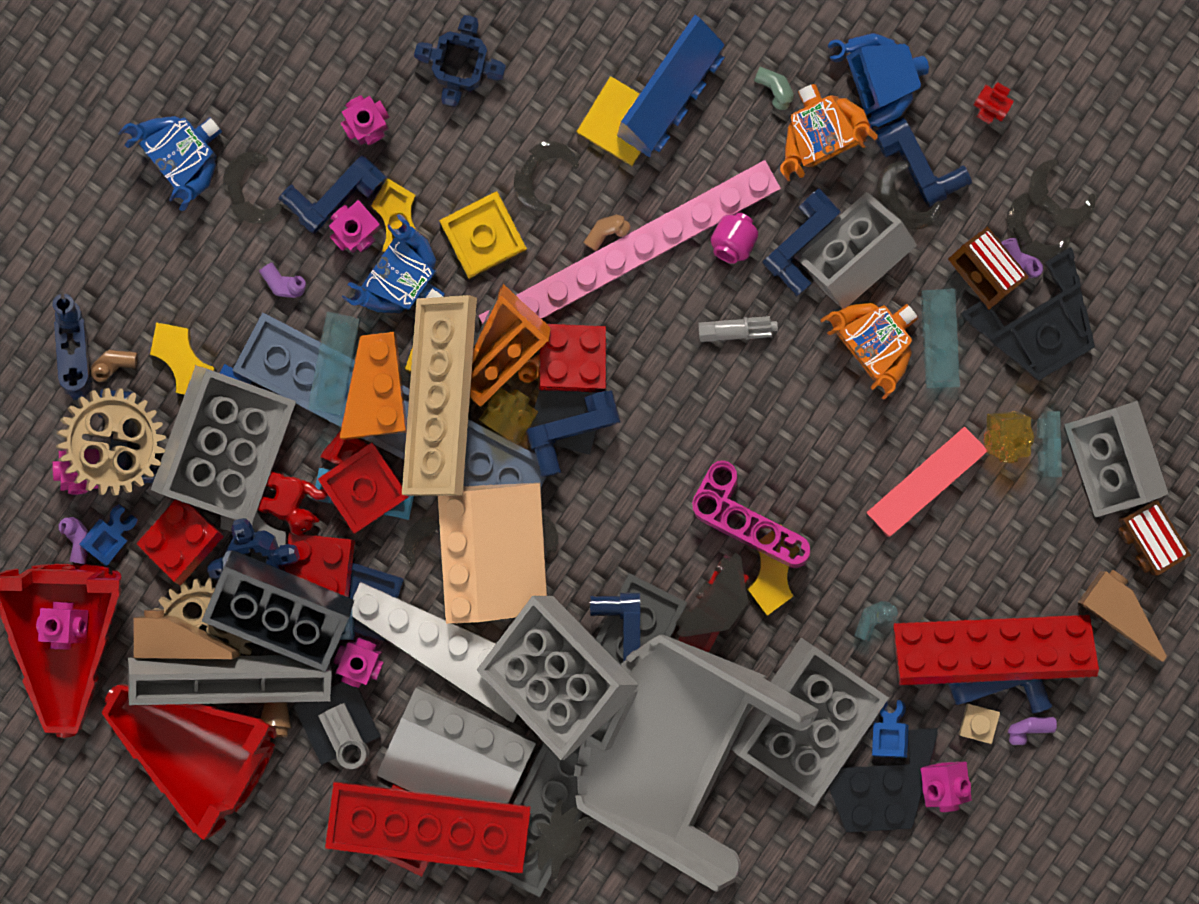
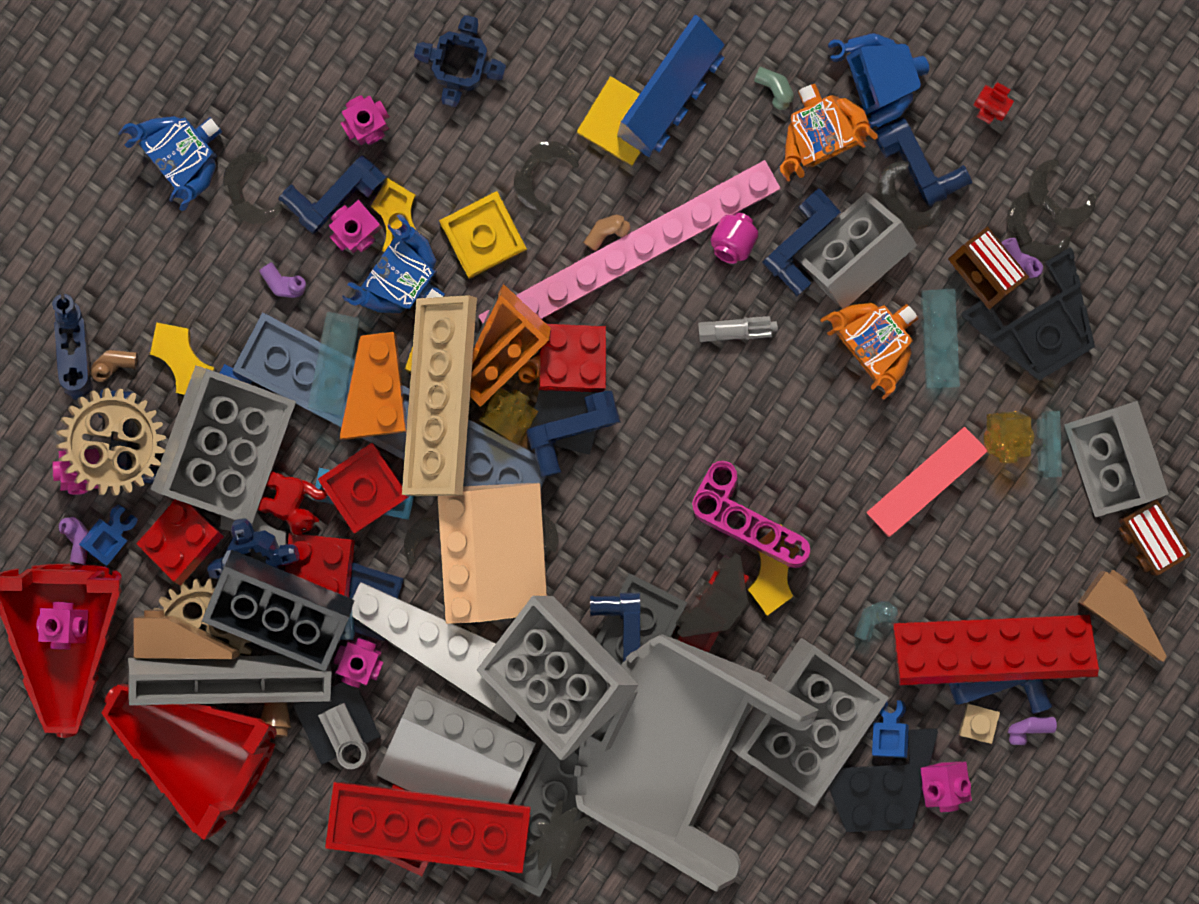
red slope [320,431,368,466] -> none

